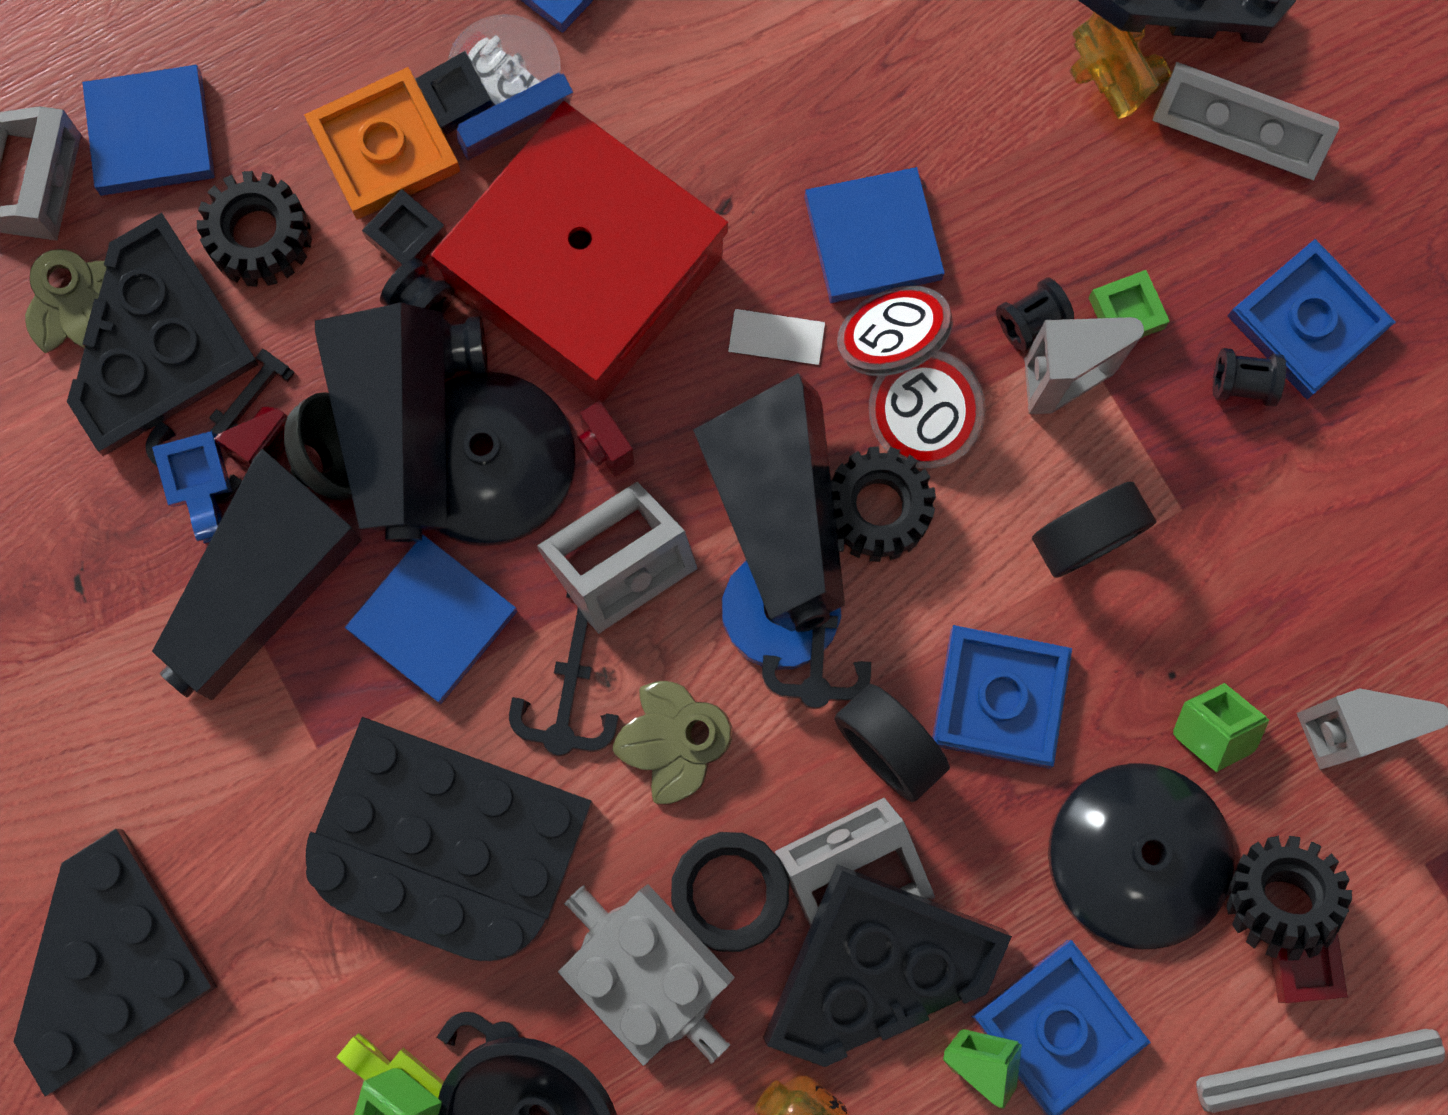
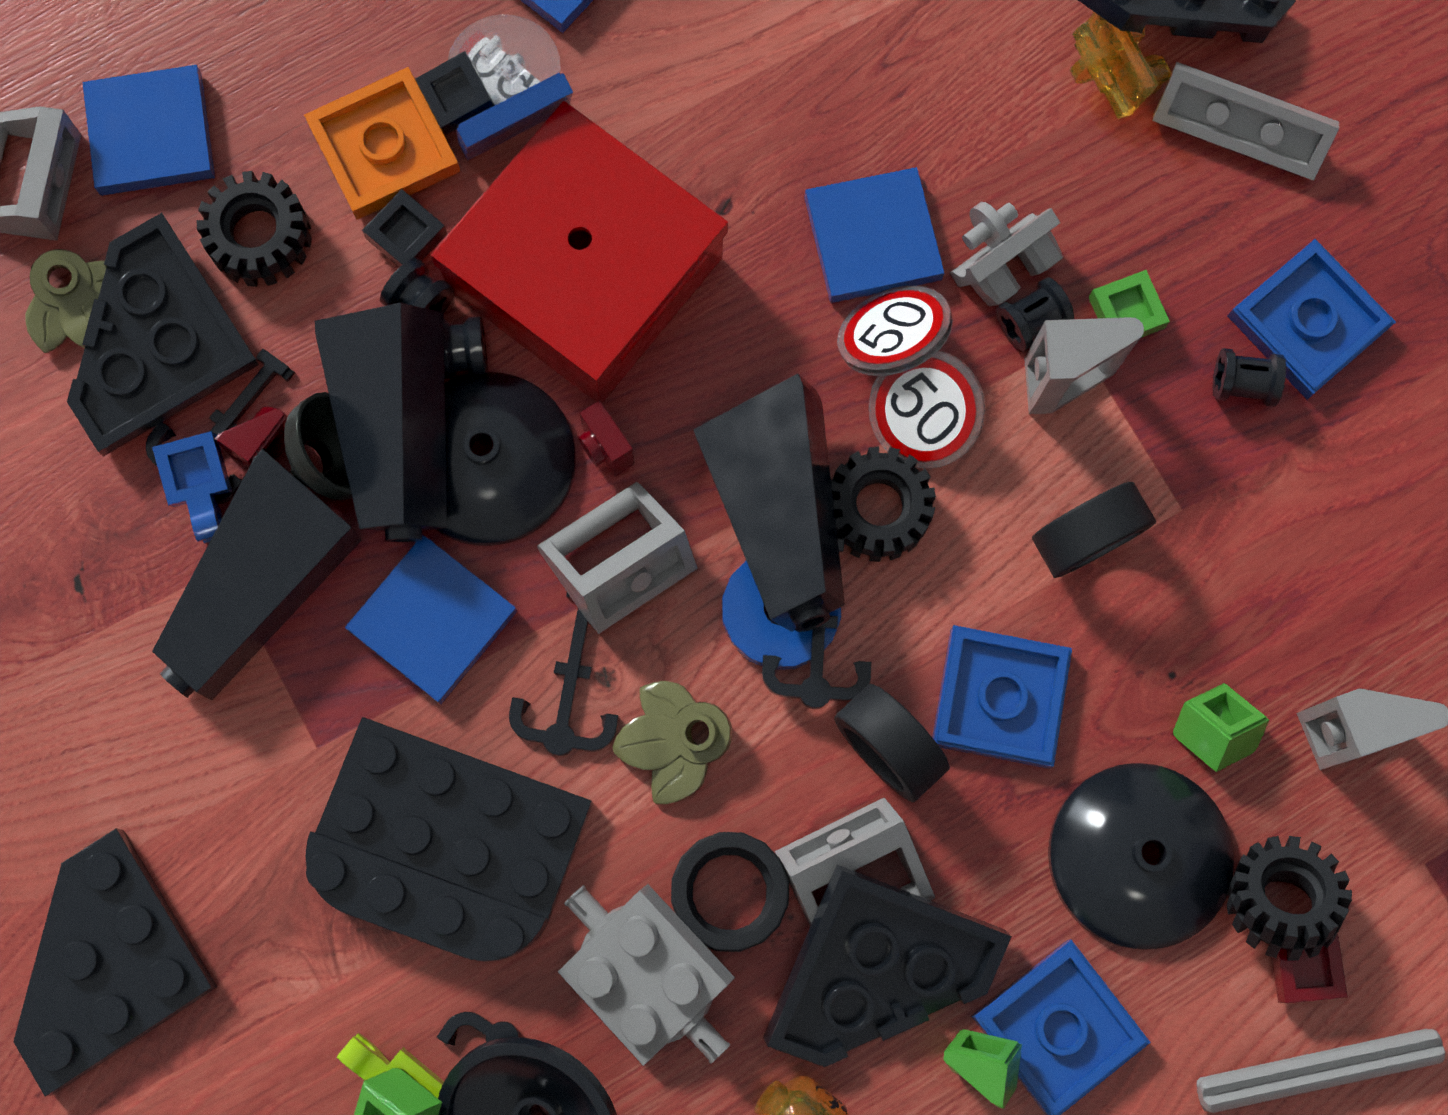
white sticker [728,309,825,365] -> none
none -> light grey hips [950,202,1063,307]

